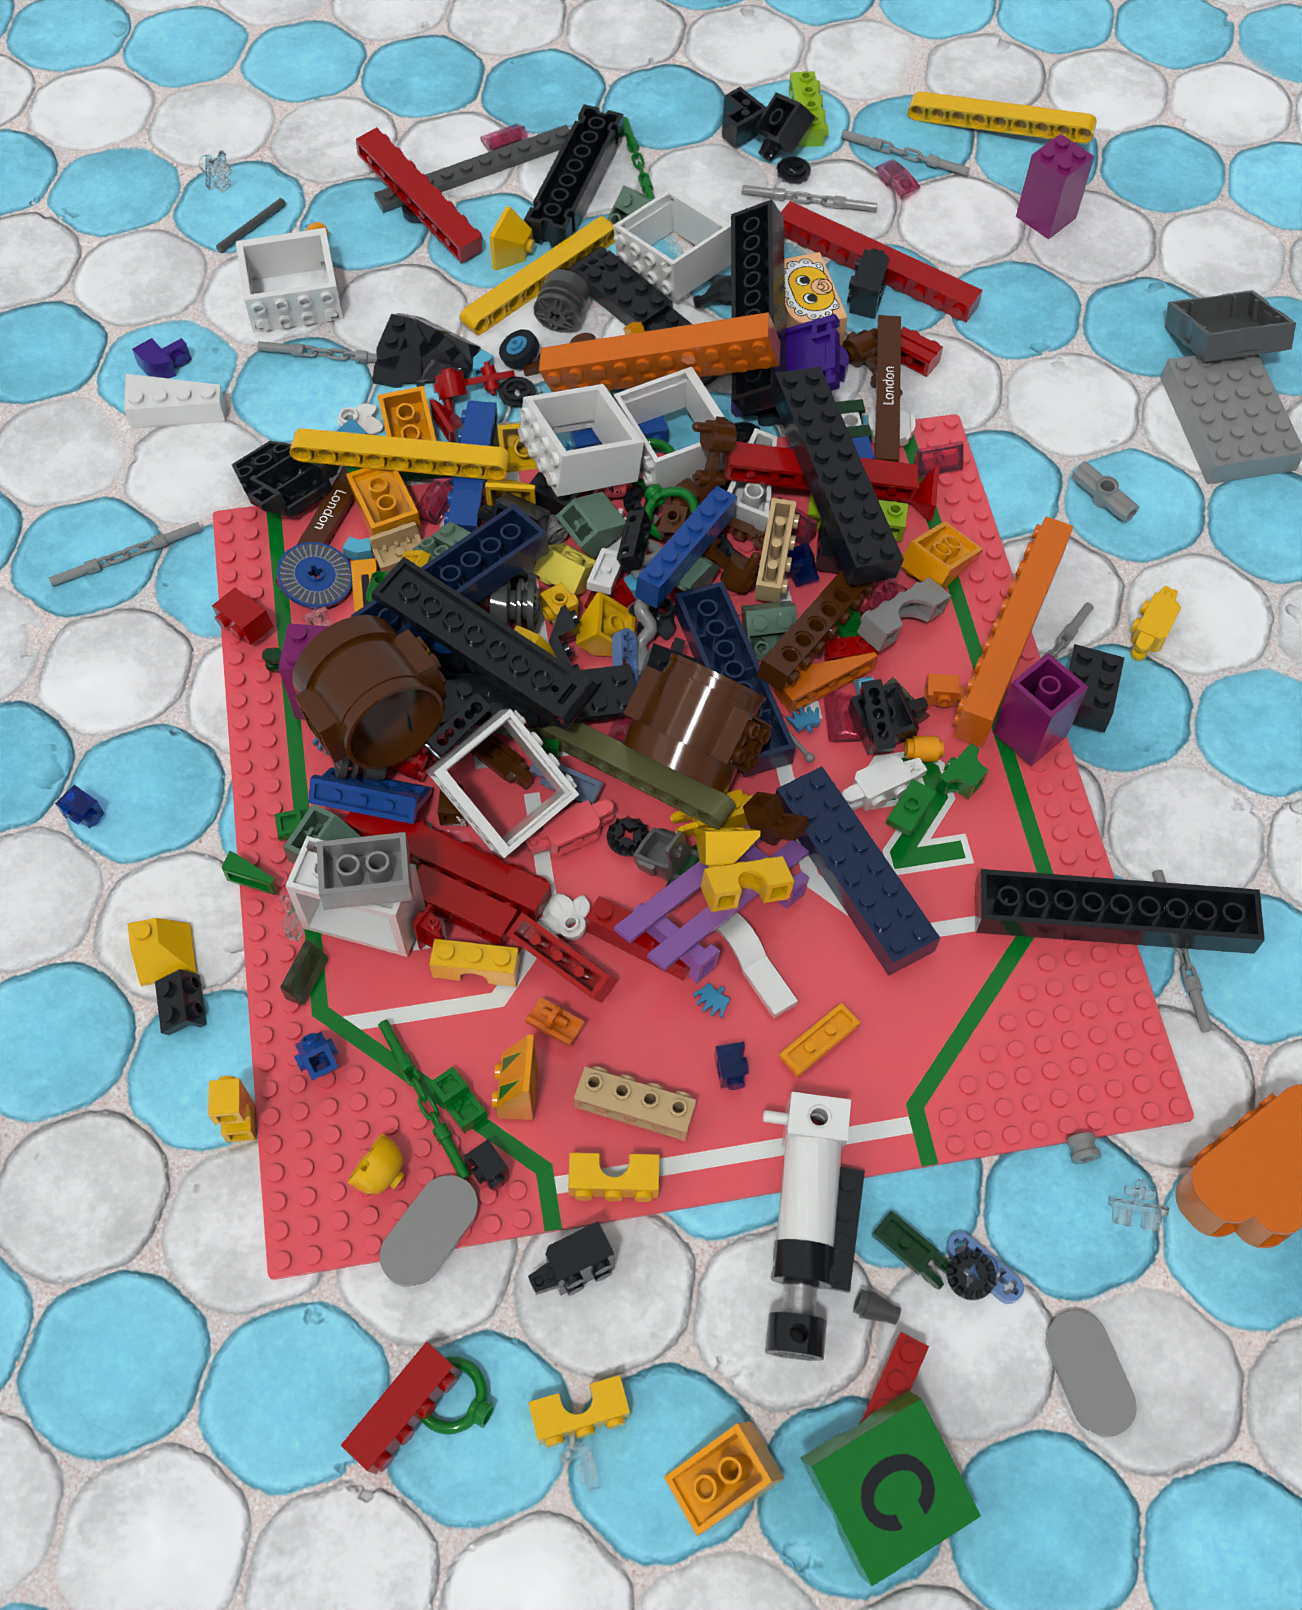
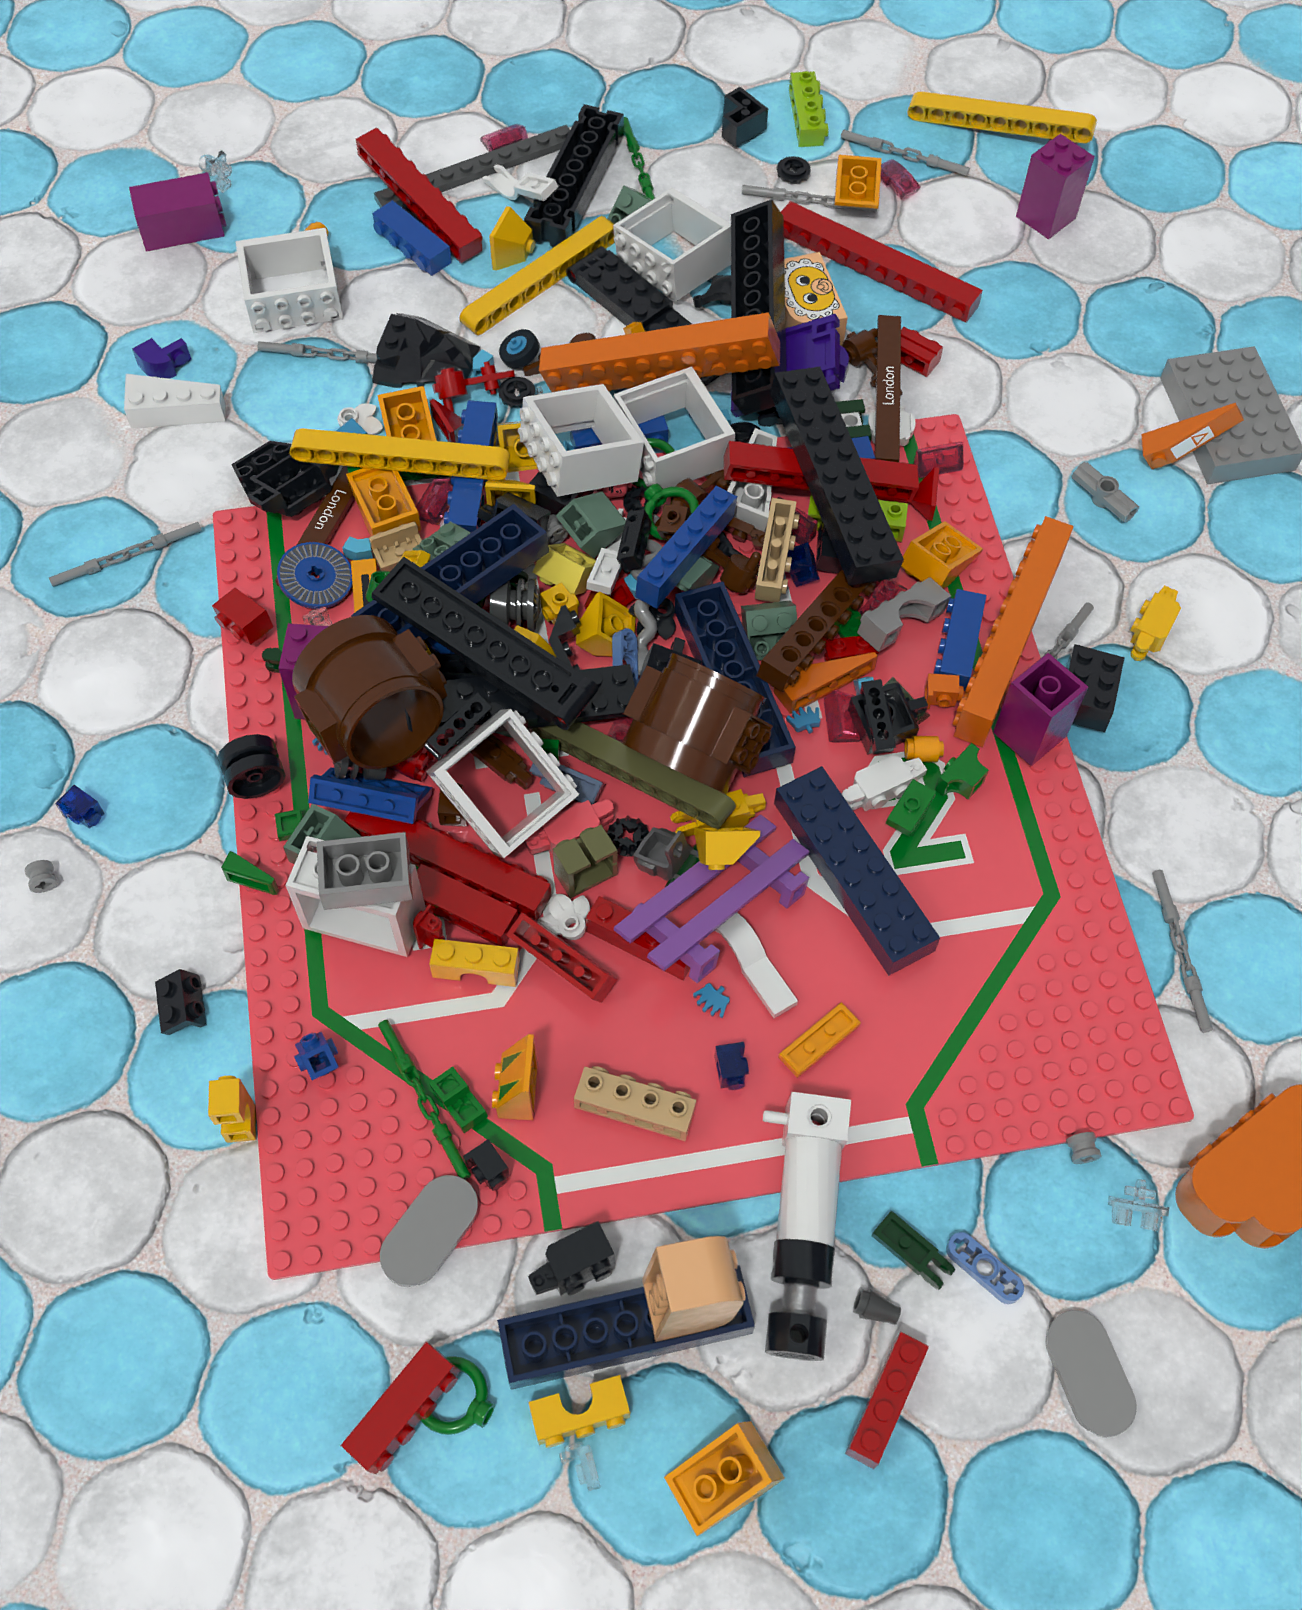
yellow slope [128,918,197,987] -> none
dark grey bar [216,198,286,253] -> none
clear bracket [278,895,304,942] -> none
slope [280,940,328,1005] -> none
yellow cylinder [347,1133,404,1195] -> none
orange hips [525,997,584,1048] -> none
dark grey wheel [533,269,589,333] -> none
yellow arch [568,1153,659,1202] -> none
reddish brown piece [692,416,737,504] -> none
yellow arch [700,856,794,912] -> none
reddish brown brick [743,792,809,846] -> none
black hinge [755,92,815,162] -> none
light grey hinge [785,722,815,763] -> none
green tile [800,1391,981,1587] -> none
black plate [826,1167,865,1293] -> none
black hinge [847,248,890,319] -> none
black gear [947,1249,996,1300] -> none
black brick [975,869,1265,954] -> none
dark grey tile [1165,290,1296,362] -> none
none -> light grey wheel [25,860,57,893]
none -> magenta brick [129,172,226,252]
none -> black wheel [217,734,286,799]
none -> blue brick [372,200,452,276]
none -> white piece [482,164,559,201]
none -> dark blue brick [497,1265,755,1390]
none -> olive piece [553,825,618,899]
none -> light nougat brick [642,1236,745,1342]
none -> light orange slope [835,155,882,209]
none -> blue brick [933,589,986,691]
none -> orange slope [1141,402,1244,469]

